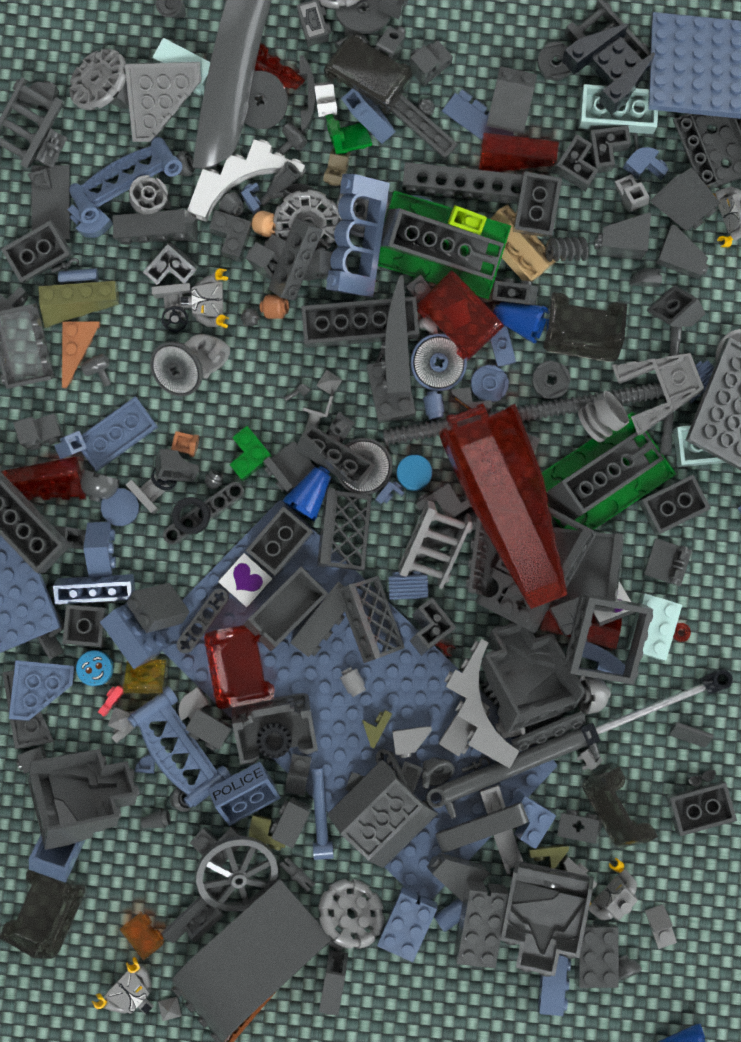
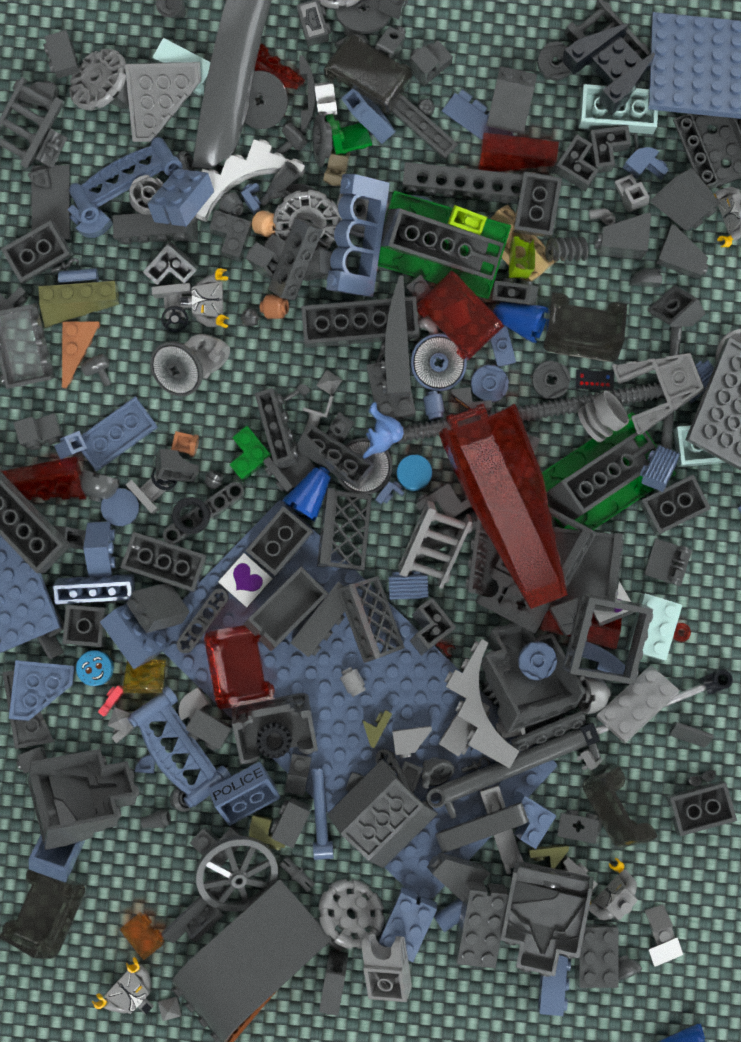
none -> dark grey brick [43,30,80,78]
none -> dark grey brick [120,532,207,593]
none -> sand blue piece [147,169,214,227]
none -> dark grey brick [255,388,299,470]
none -> dark grey wheel [312,113,332,167]
none -> light grey brick [362,934,412,1002]
none -> medium blue piece [363,402,403,459]
none -> lime piece [509,236,535,279]
none -> sand blue tile [518,641,557,680]
none -> black sticker [575,370,614,391]
none -> light grey arm [589,208,616,225]
none -> light grey plate [597,665,679,744]
none -> sand blue brick [640,445,680,492]
none -> white sticker [649,938,683,966]

